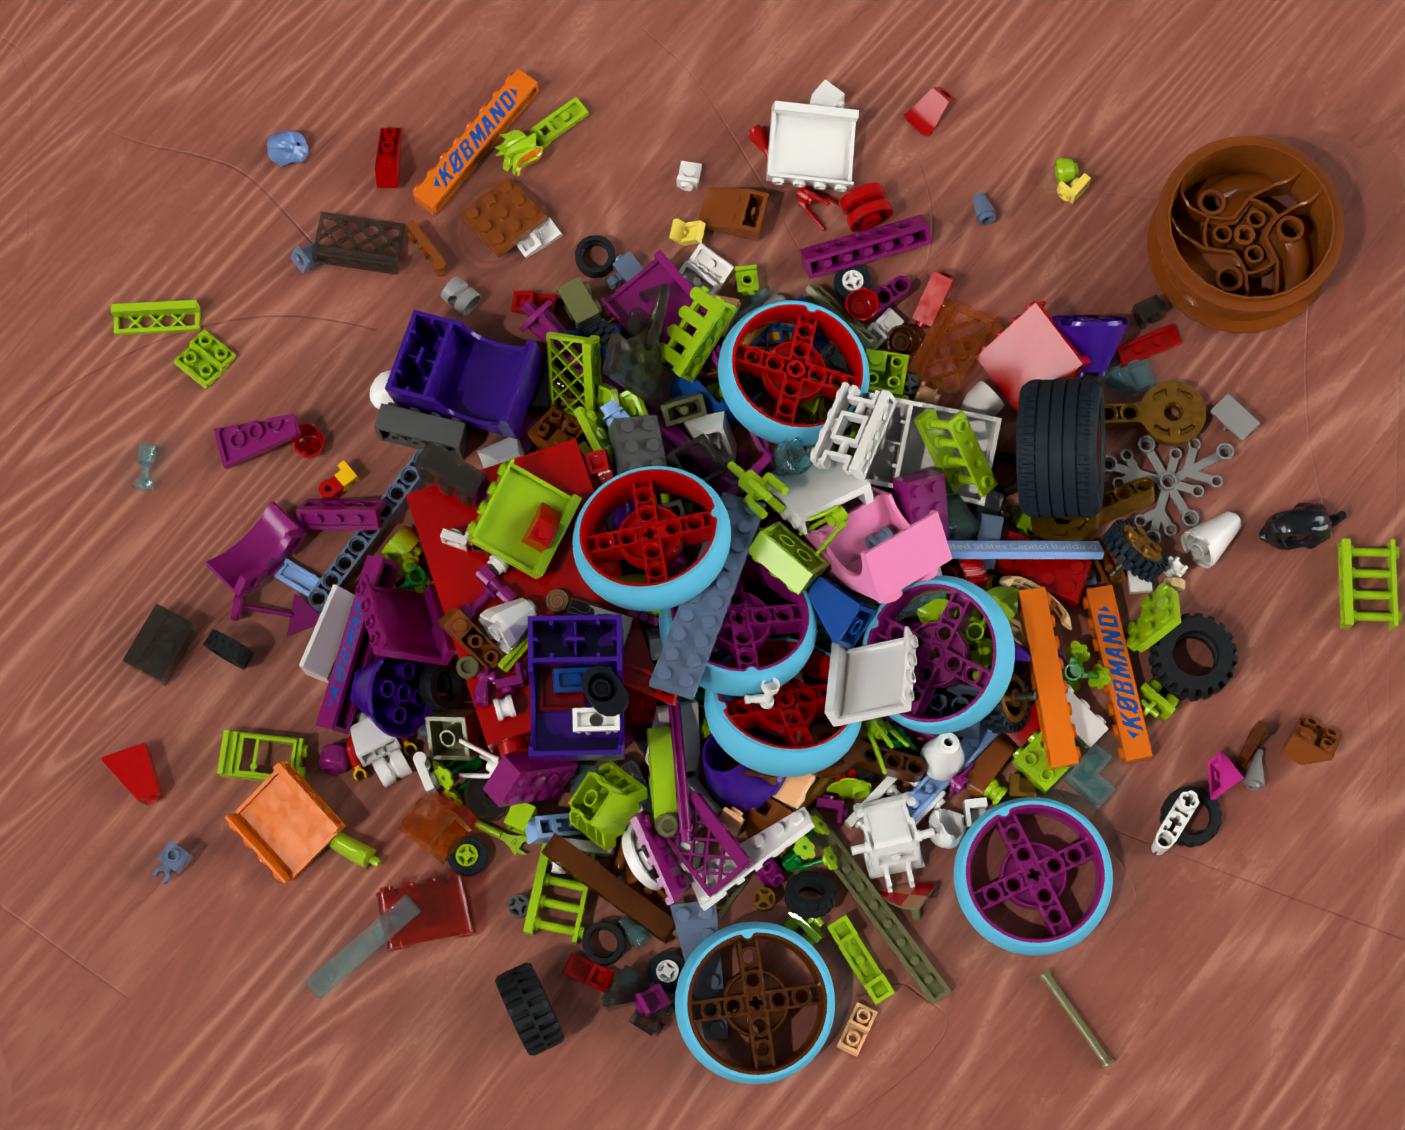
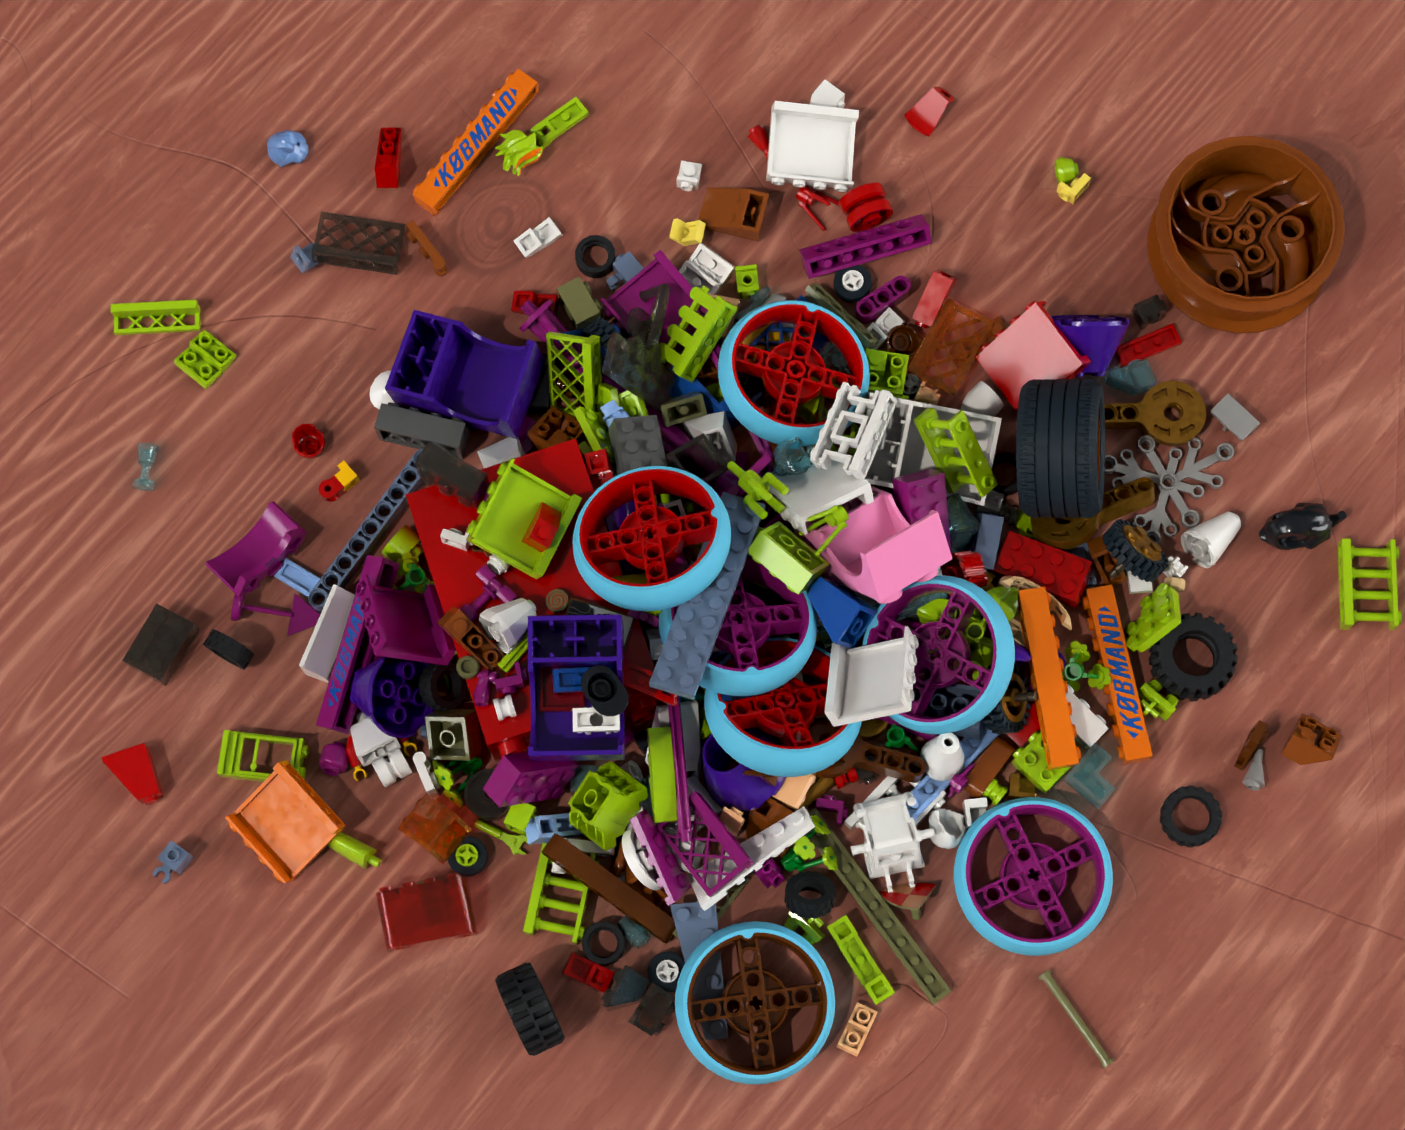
magenta wing [214,414,301,469] -> none
magenta fence [296,499,387,530] -> none
clear light blue tile [305,894,421,999] -> none
light grey wheel [440,276,481,316] -> none
white plant [458,739,501,779] -> none
dark orange plate [459,177,548,258] -> none
dark grey wheel [507,894,529,919] -> none
magenta bracket [634,983,671,1018] -> none
olive tile [655,813,679,837] -> none
white piece [744,678,780,709] -> none
pearl gold wheel [753,887,776,912] -> none
lime plate [827,778,872,801] -> none
red hair [845,287,879,321] -> none
sand blue bush [865,526,893,549] -> none
lime plant [865,717,910,774] -> none
light blue tile [947,541,1104,559] -> none
sand blue cone [973,192,996,226] -> none
white beam [1151,790,1199,855] -> none
dark pink slope [1207,751,1244,800] -> none

